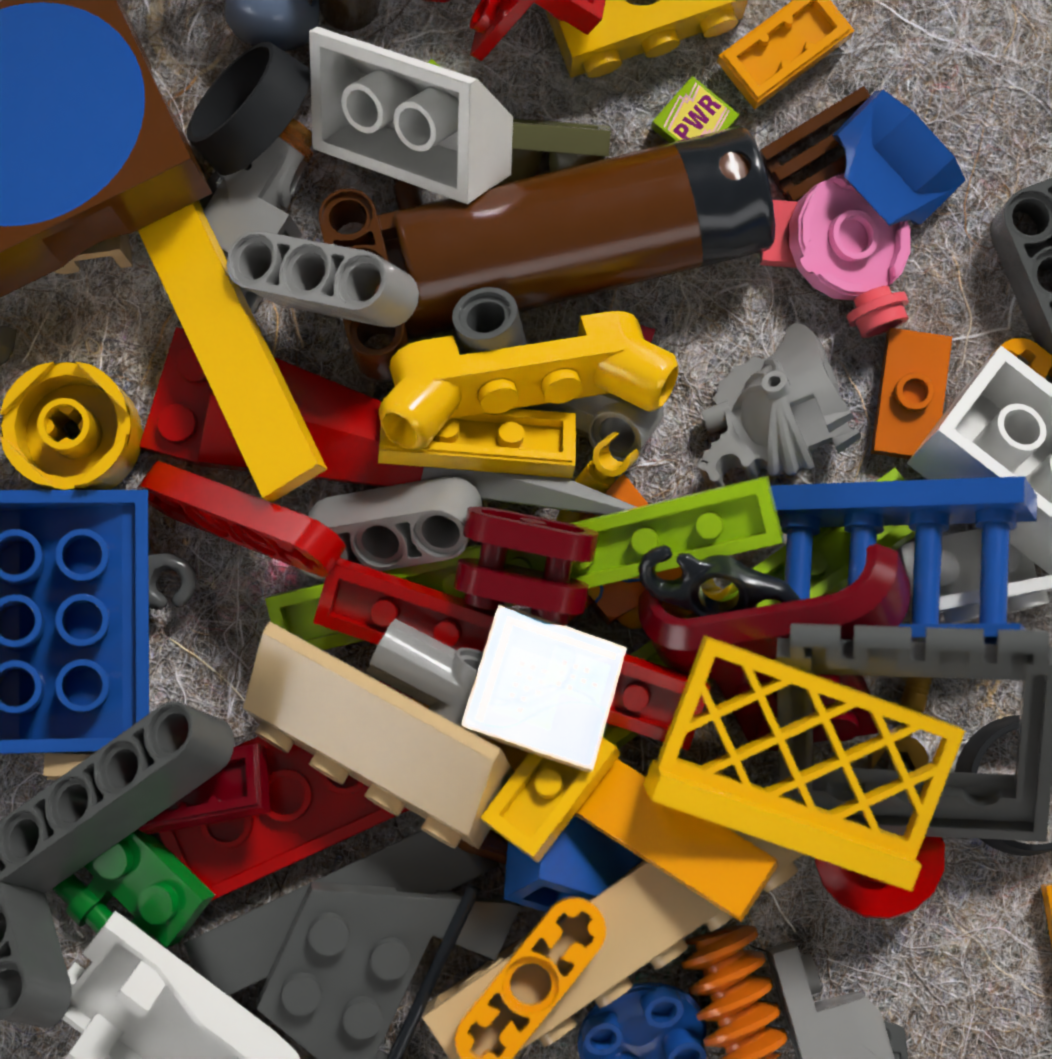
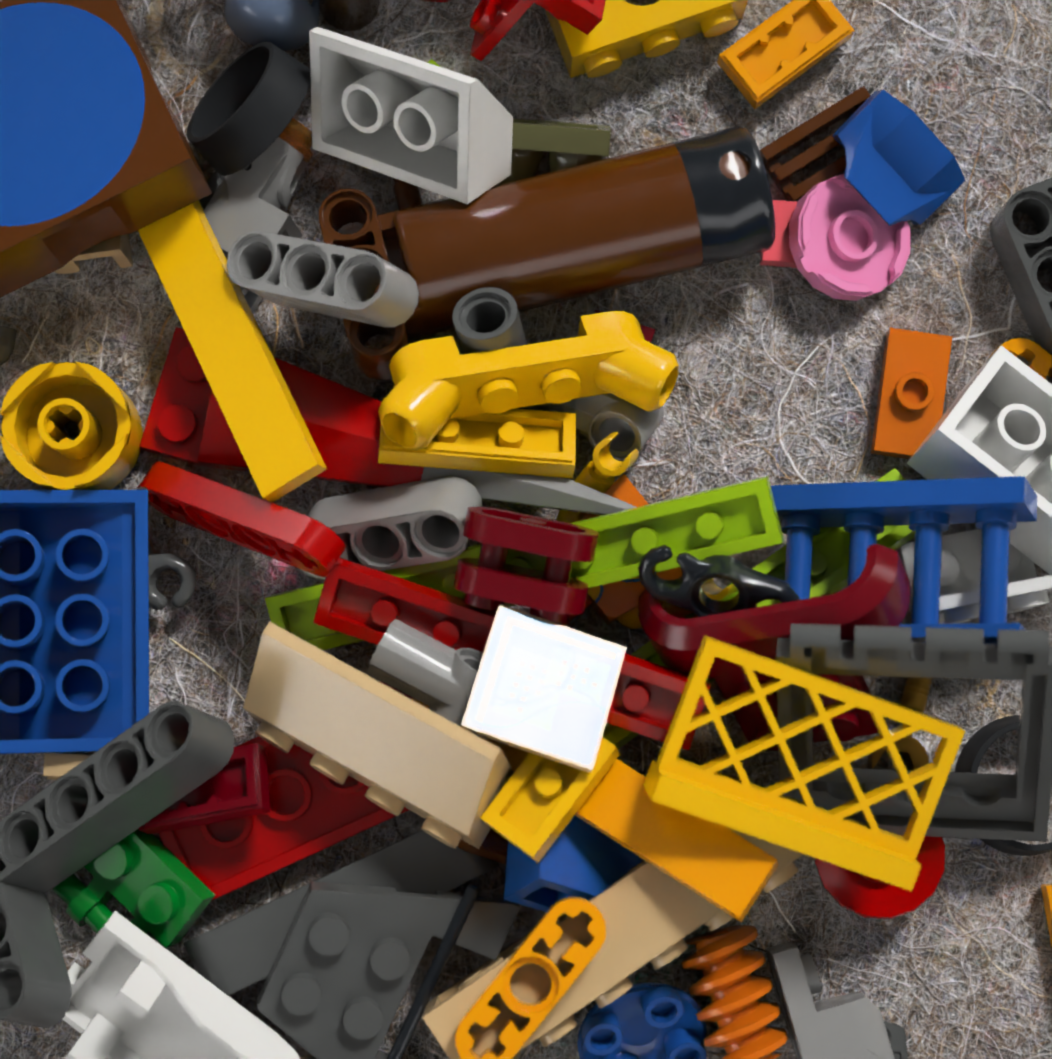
tile [651,76,740,143] -> none
light grey helmet [697,322,862,488] -> none
coral plate [846,285,909,338] -> none

